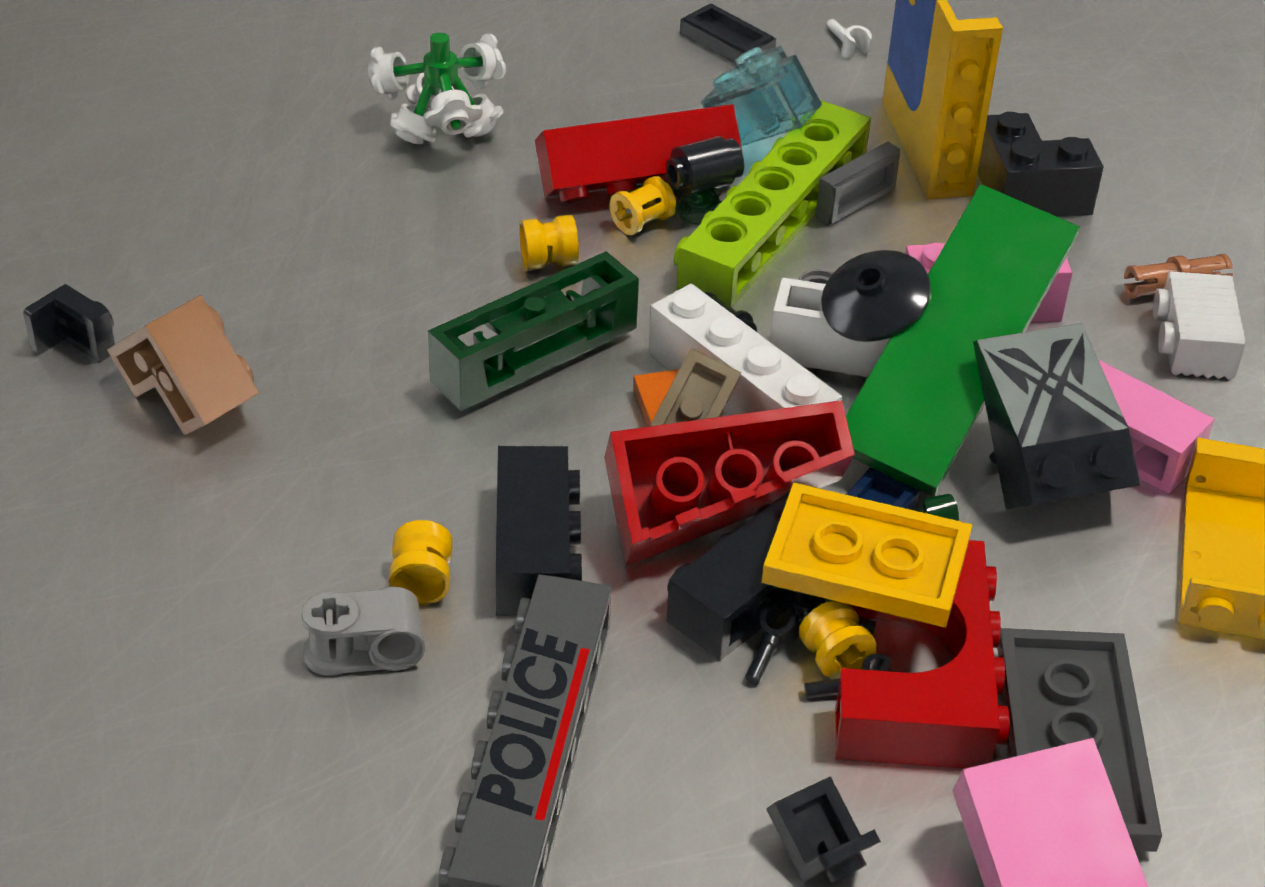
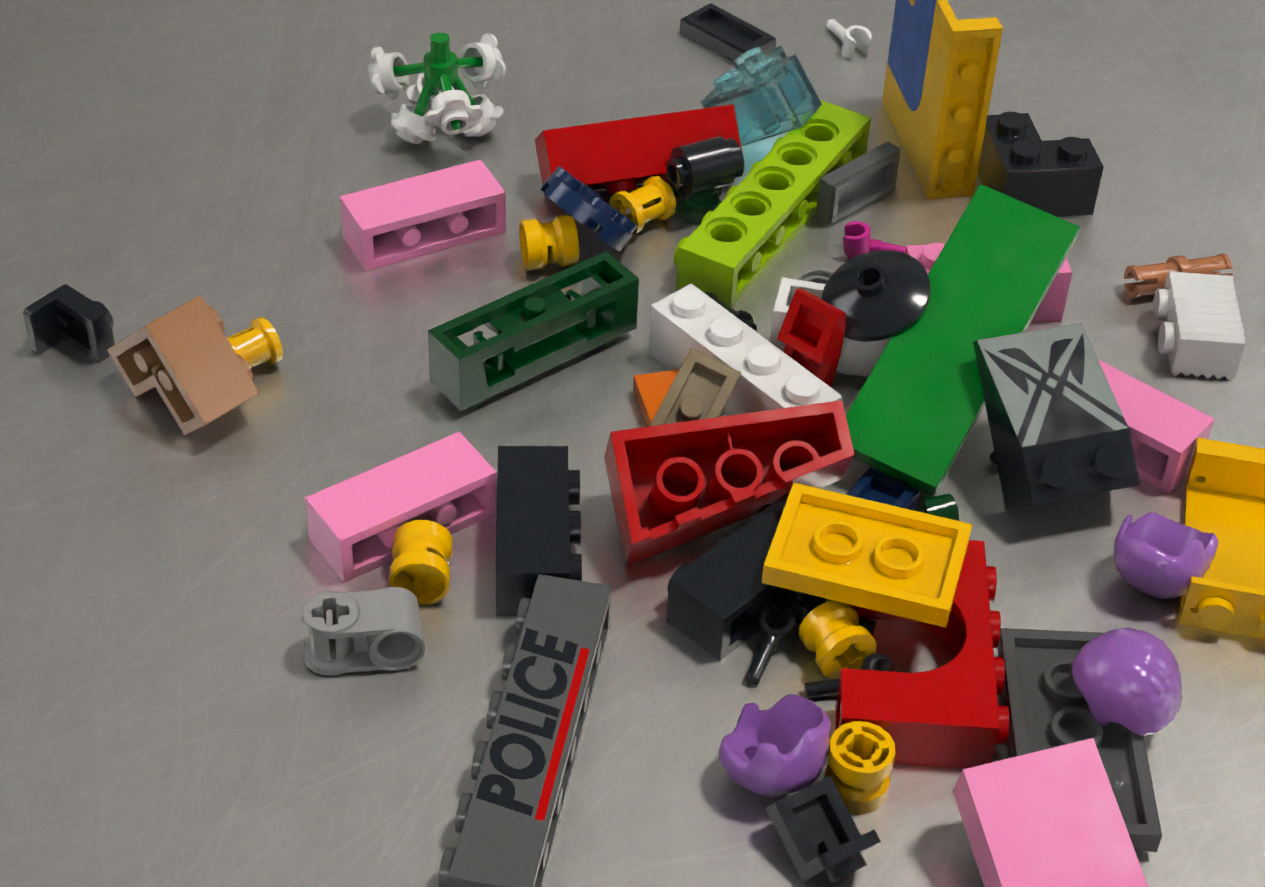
none -> yellow bush [227,317,283,369]
none -> bright pink brick [305,431,497,583]
none -> bright pink brick [340,159,506,271]
none -> dark blue plate [540,166,638,251]
none -> medium lavender hair [718,694,831,798]
none -> red slope [777,288,846,387]
none -> yellow wheel [824,721,896,814]
none -> dark pink hand [843,221,906,259]
none -> medium lavender hair [1071,628,1183,736]
none -> medium lavender hair [1114,512,1219,599]

